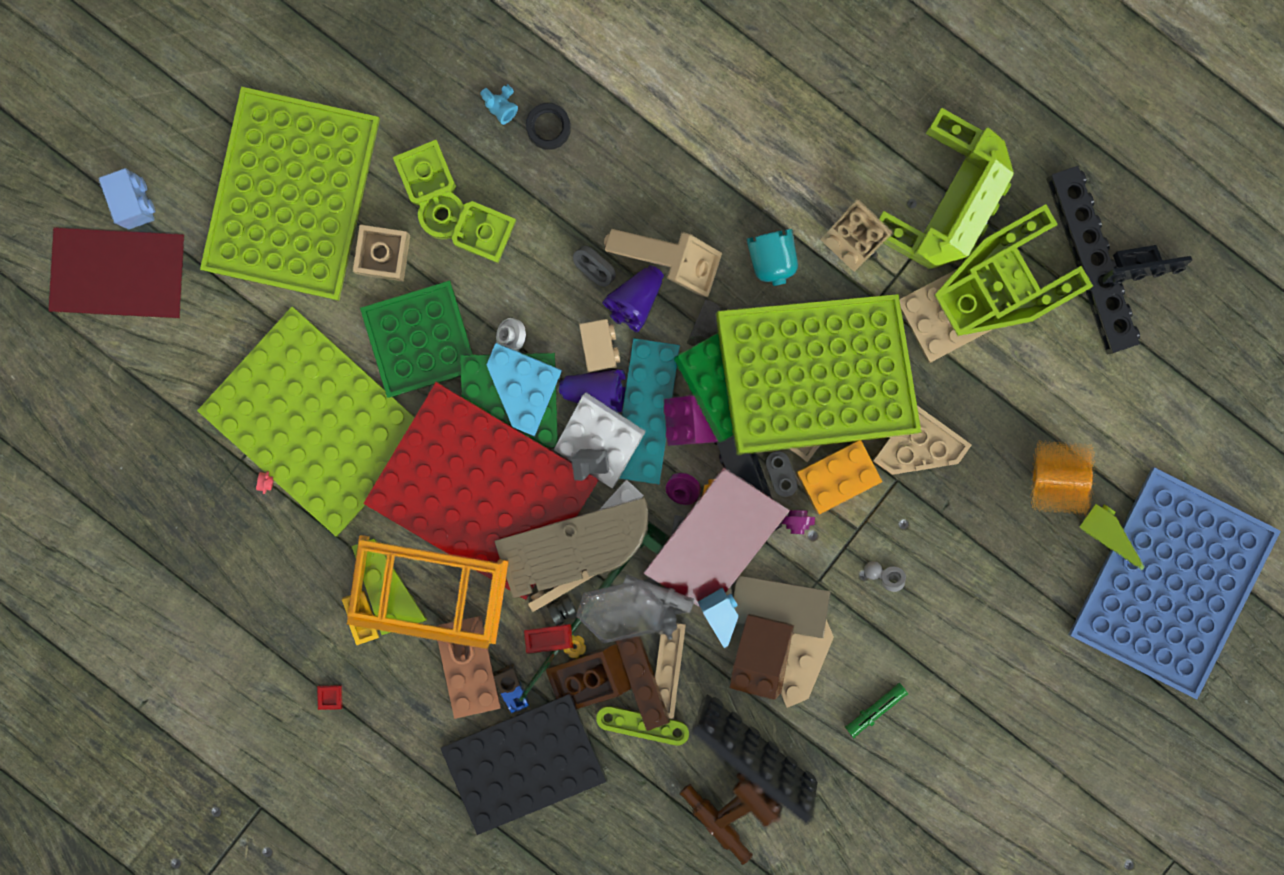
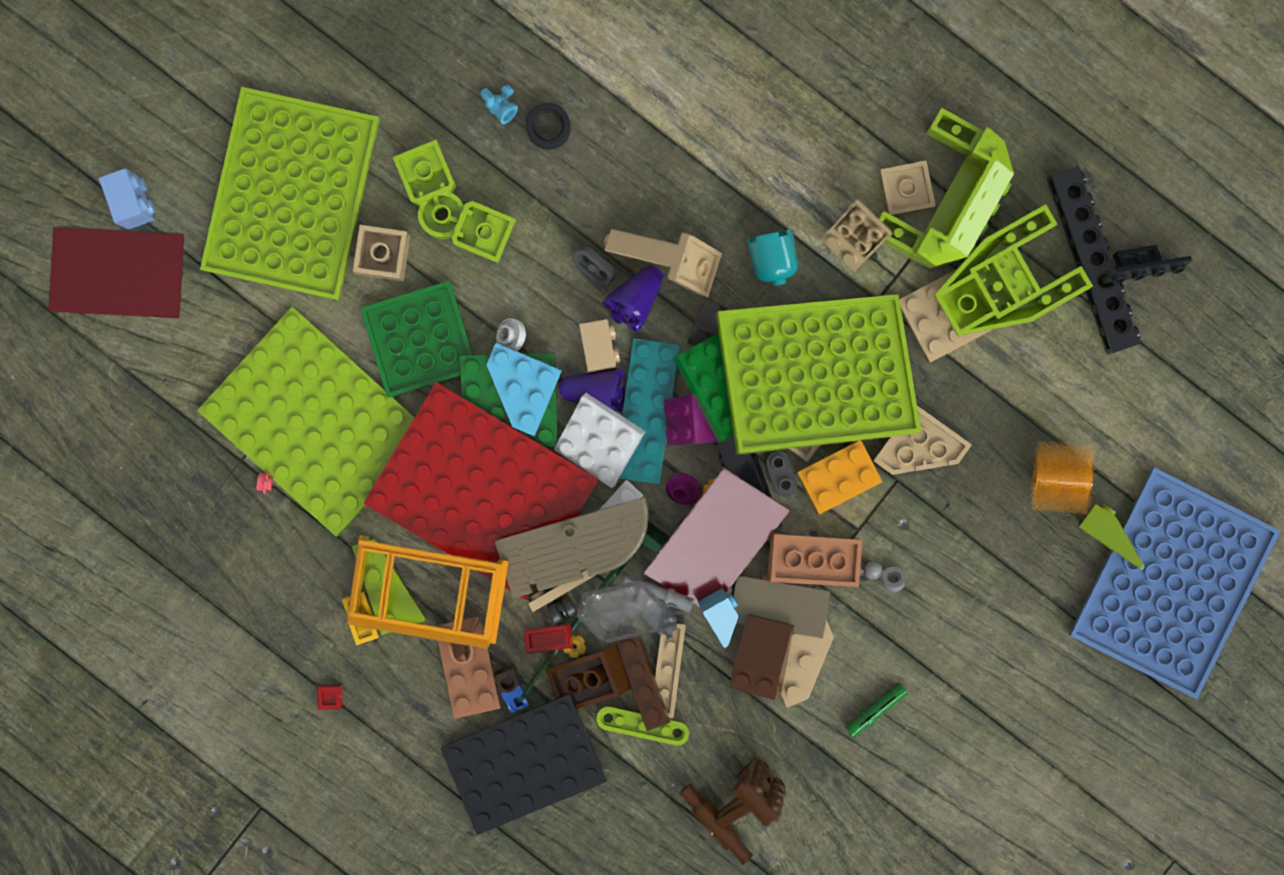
dark grey panel [571,449,609,481] -> none
black plate [691,694,818,825] -> none
magenta plate [780,510,815,534] -> none
none -> nougat plate [762,533,862,587]
none -> tan plate [879,160,936,216]

